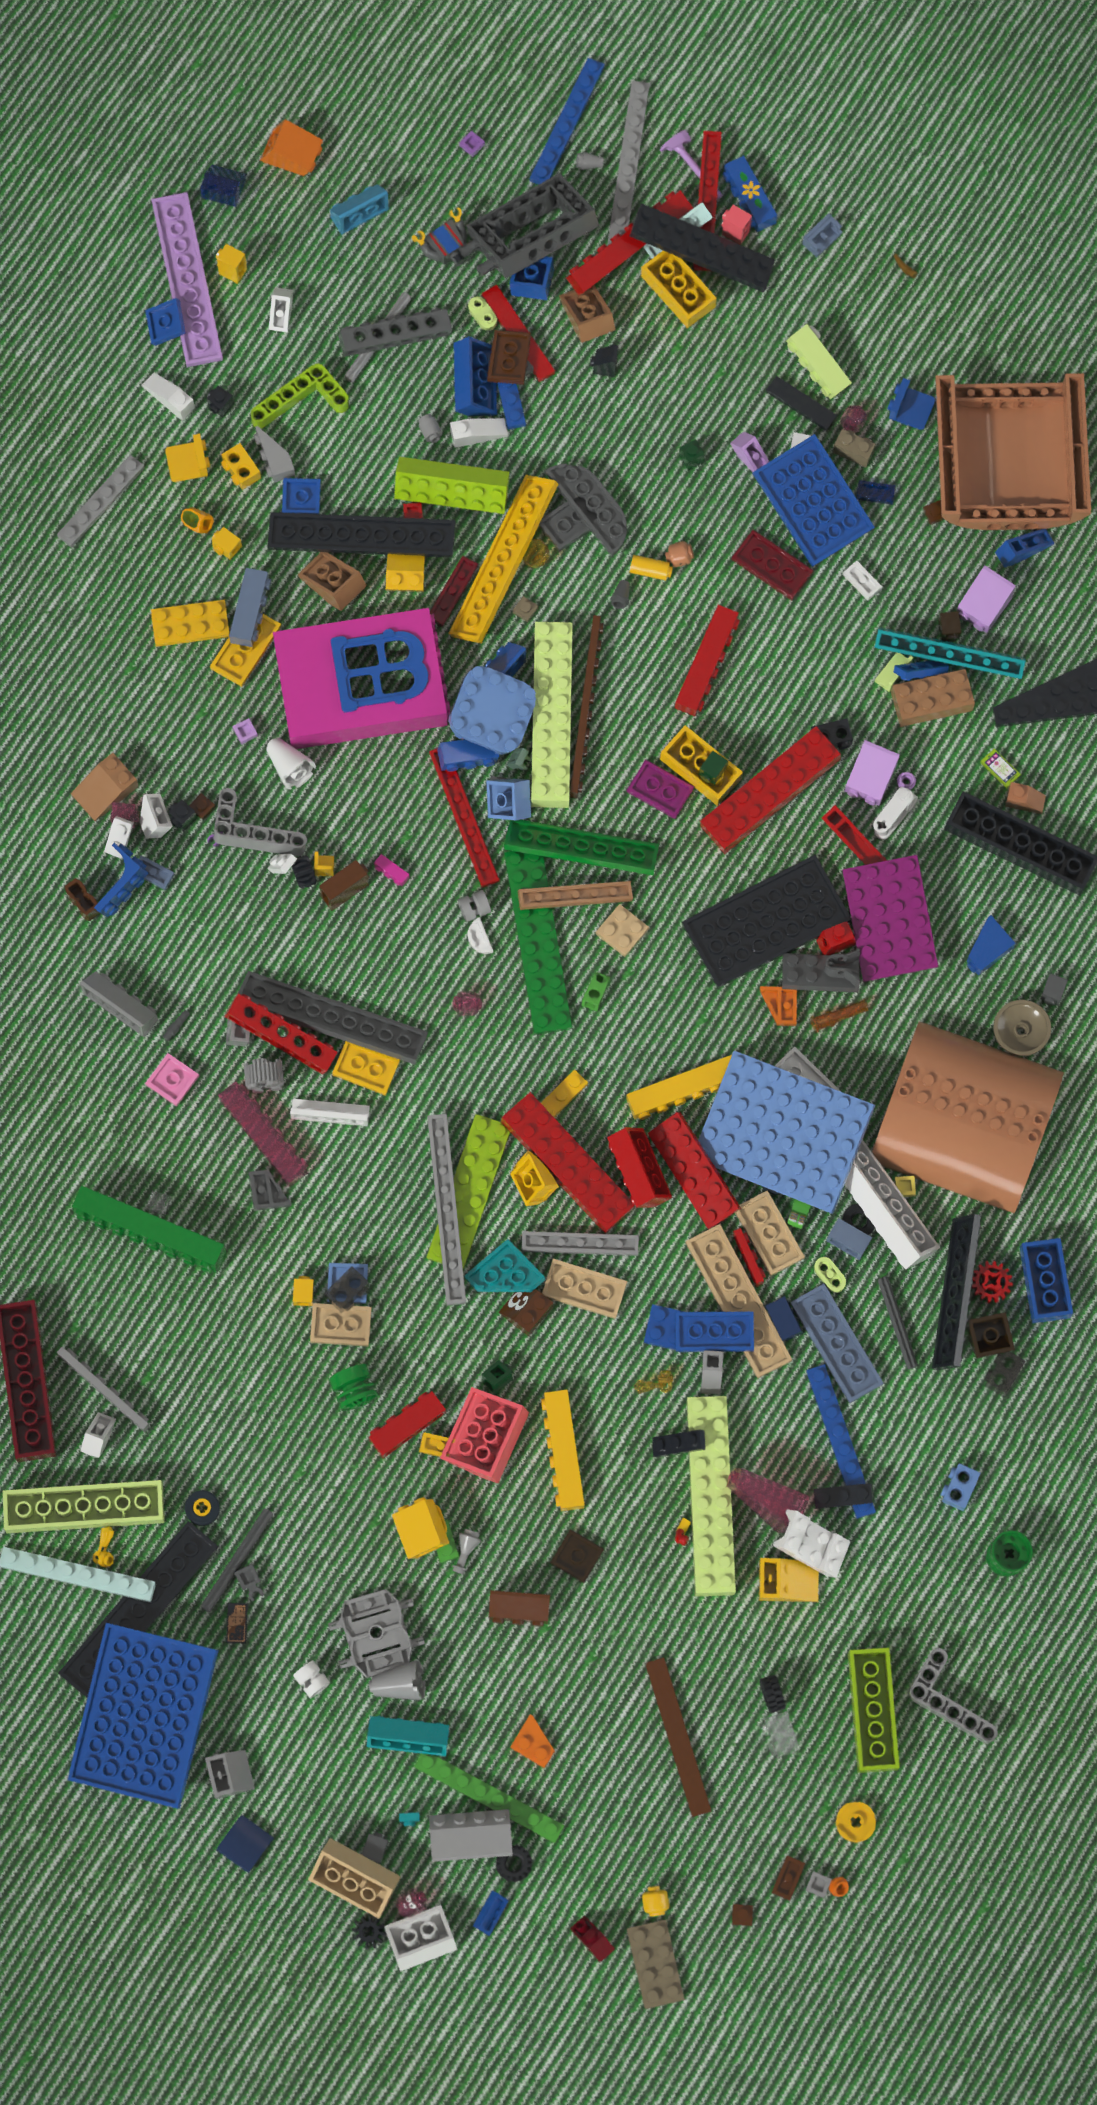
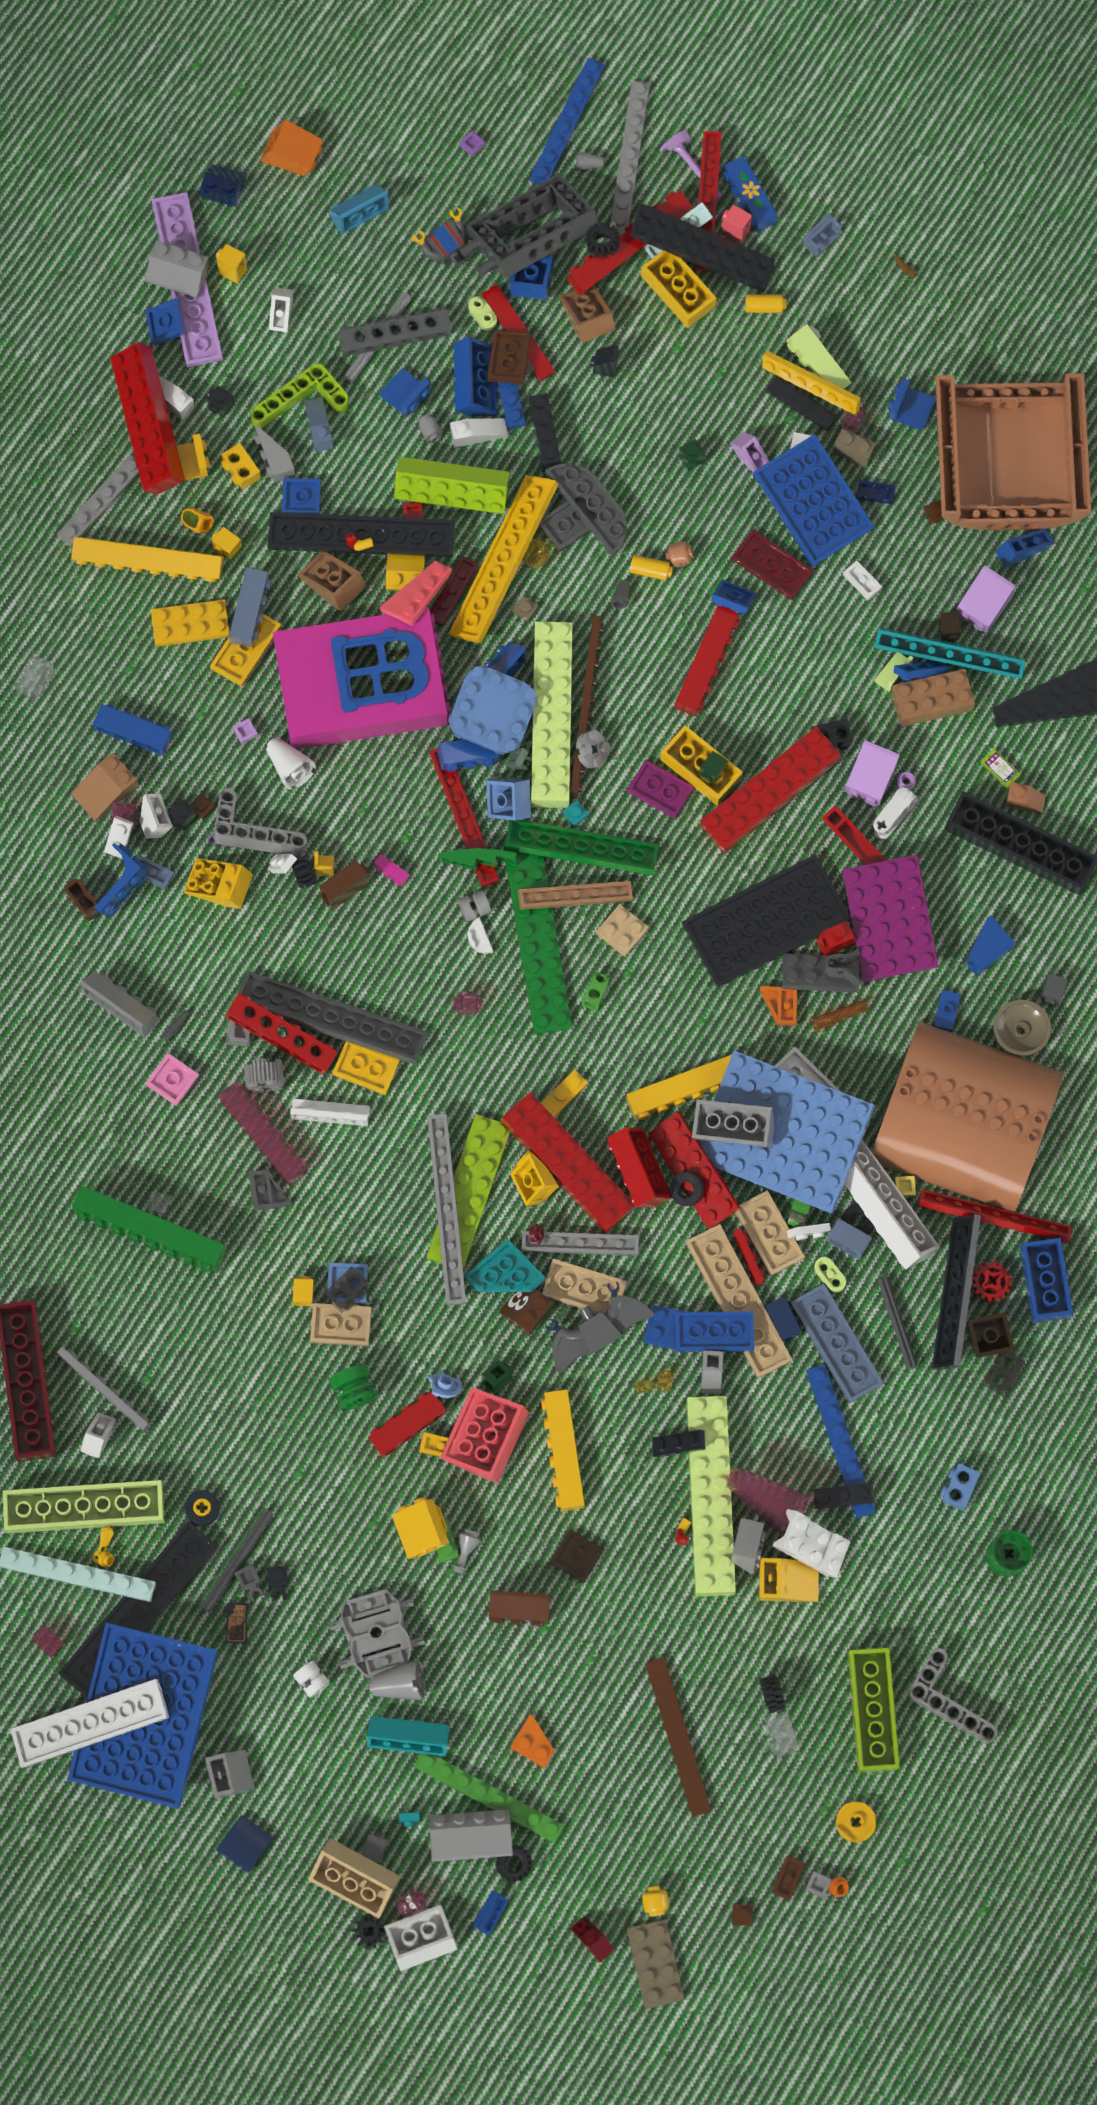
none -> white plate [11,1679,169,1768]
none -> clear brick [14,654,55,701]
none -> clear pink brick [32,1626,65,1658]
none -> yellow brick [71,536,224,582]
none -> blue brick [93,704,172,756]
none -> red brick [110,342,185,495]
none -> light grey slope [145,240,210,298]
none -> yellow slope [184,858,253,909]
none -> black plate [267,1566,288,1601]
none -> sand blue slope [304,397,333,452]
none -> arm [346,533,373,551]
none -> blue bracket [380,369,431,417]
none -> coral wing [380,561,452,626]
none -> light blue animal [428,1371,462,1398]
none -> green slope [438,848,519,870]
none -> black brick [529,393,561,473]
none -> dark red plate [529,1224,544,1245]
none -> dark grey torso [545,1281,654,1373]
none -> teal plate [562,800,589,827]
none -> light grey plate [576,730,610,768]
none -> black tyre [586,223,620,258]
none -> black tyre [670,1172,704,1206]
none -> light grey slope [692,1099,775,1148]
none -> blue plate [711,580,756,614]
none -> light grey slope [731,1518,767,1574]
none -> yellow brick [745,294,786,313]
none -> yellow plate [762,351,861,415]
none -> white plate [787,1223,831,1241]
none -> red plate [918,1189,1073,1243]
none -> blue plate [934,990,961,1032]

